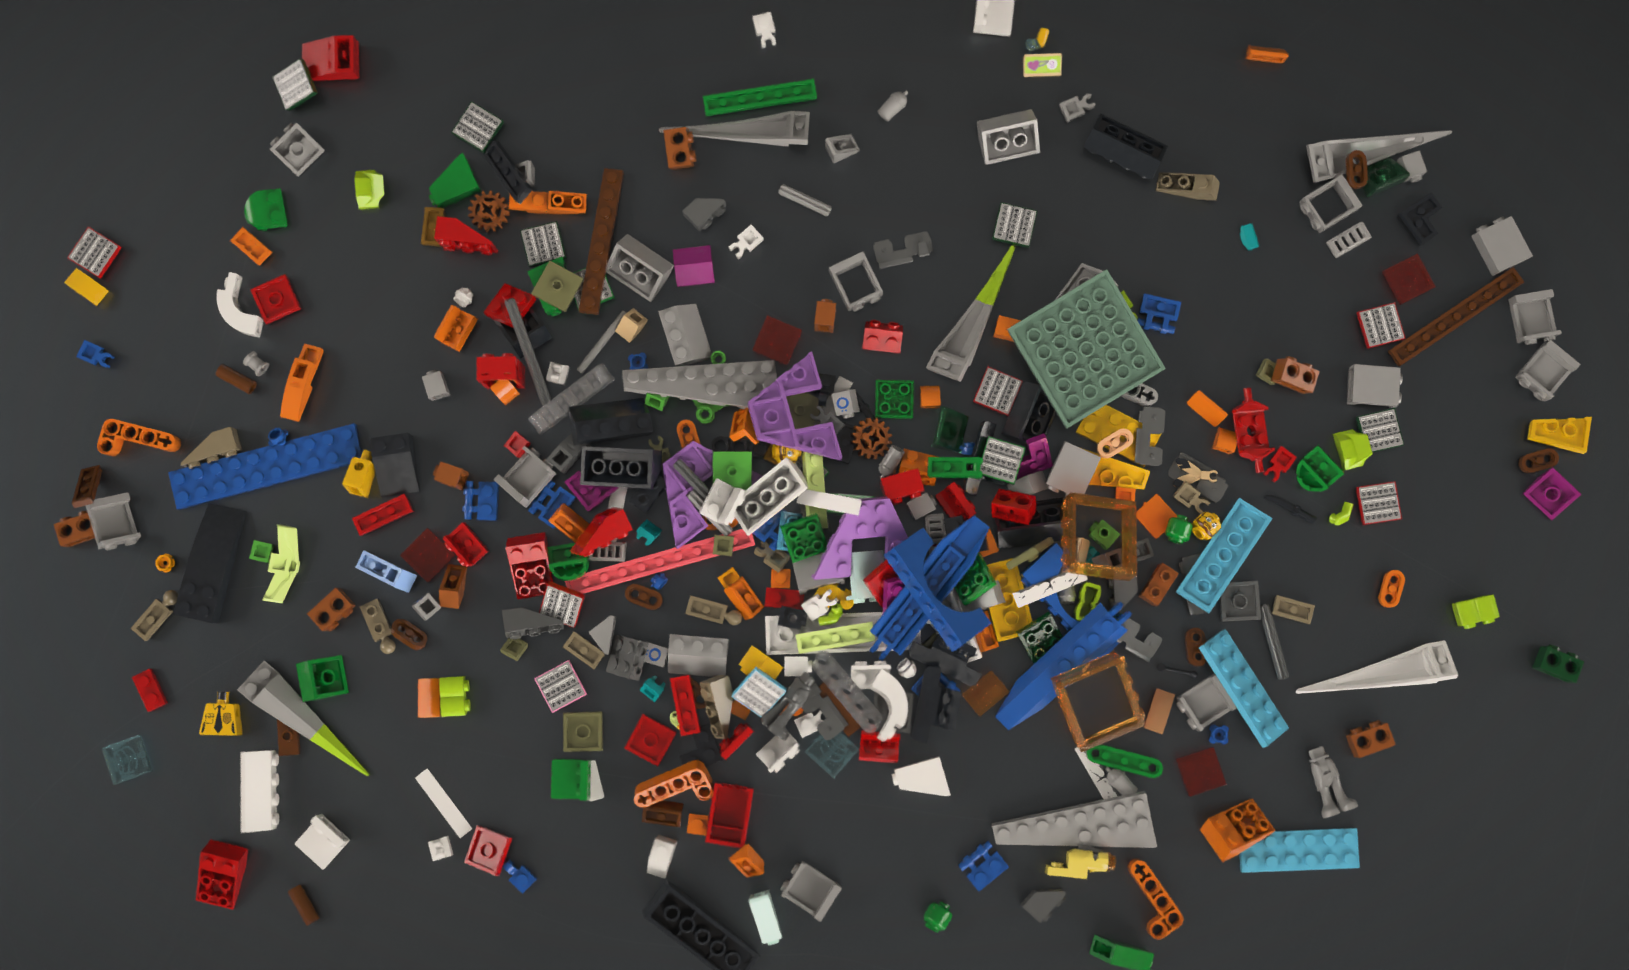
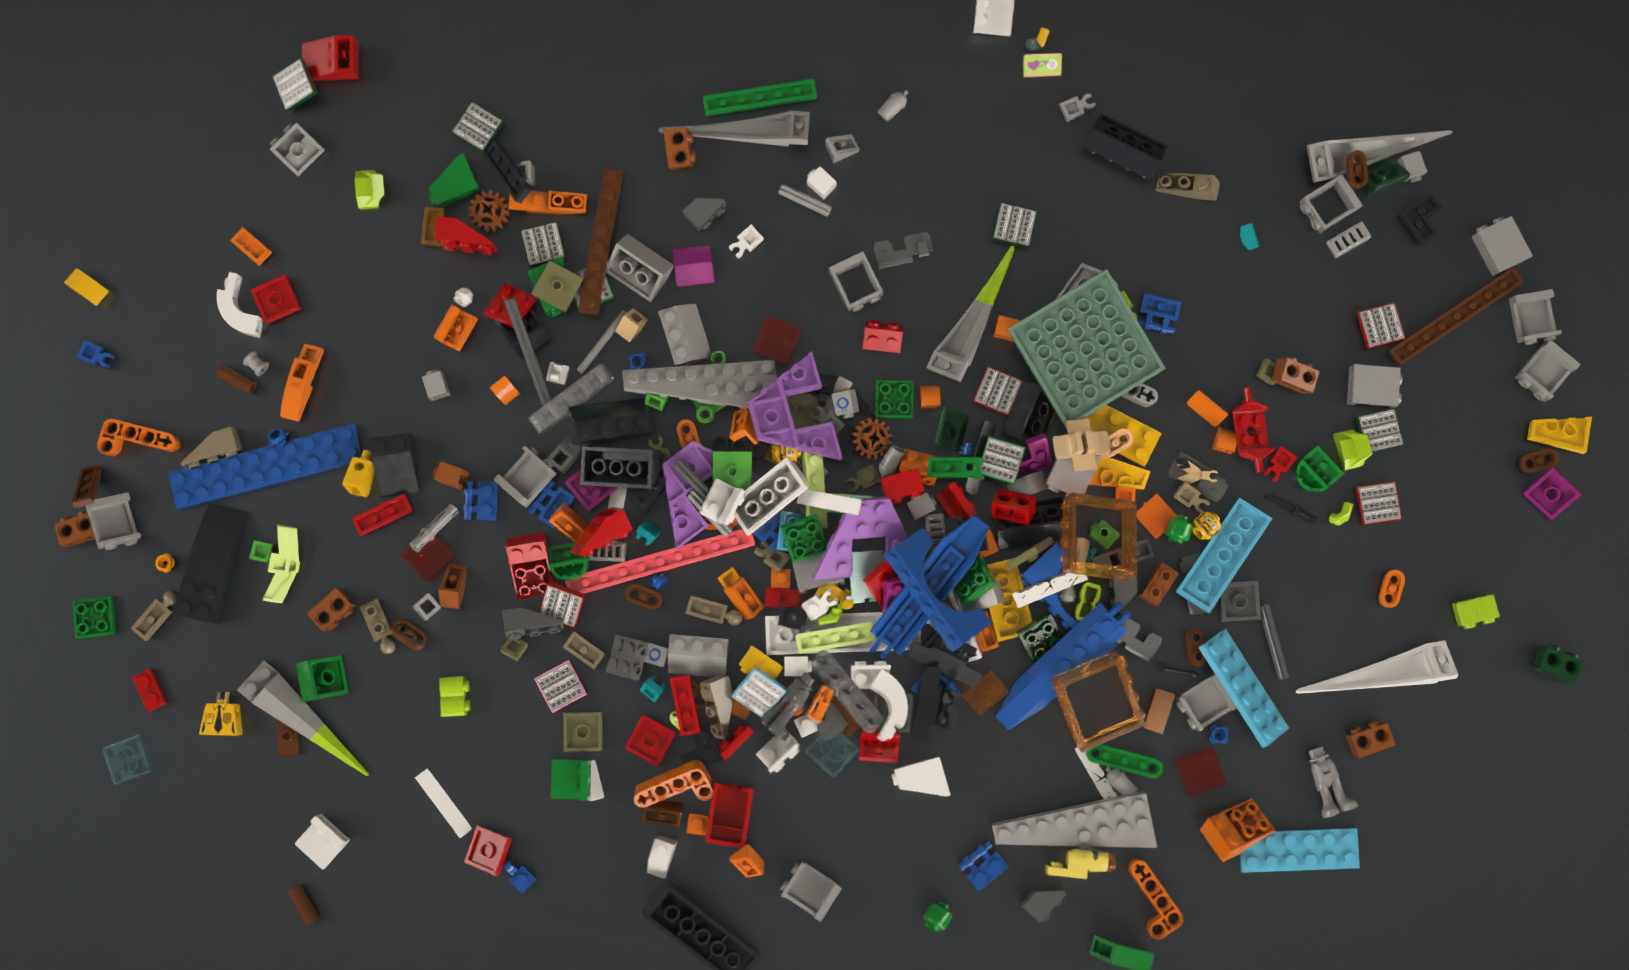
tile [67,227,122,279] -> none
red slope [196,839,248,910] -> none
white slope [241,750,279,833] -> none
green slope [244,189,287,231] -> none
light blue slope [355,550,417,593] -> none
orange slope [418,678,440,718] -> none
white tile [428,836,453,861] -> none
red bracket [442,522,489,567] -> none
red piece [477,353,525,389] -> none
red plate [504,431,531,458] -> none
light grey slope [589,616,616,655] -> none
olive plate [713,535,734,556] -> none
light aqua slope [749,890,782,945] -> none
white plate [752,12,776,48] -> none
dark orange brick [814,299,836,333] -> none
white plate [896,658,917,678] -> none
light grey slope [977,109,1040,165] -> none
dark grey piece [1135,406,1165,466] -> none
orange slope [1246,46,1288,63] -> none
dark tan plate [1271,595,1315,624] -> none
clear red plate [1382,254,1436,305] -> none
none -> green tile [72,596,116,639]
none -> light grey pin [409,504,459,552]
none -> orange hinge [805,685,834,722]
none -> white brick [807,167,836,200]
none -> olive plate [845,464,880,493]
none -> tan piece [1052,418,1110,472]

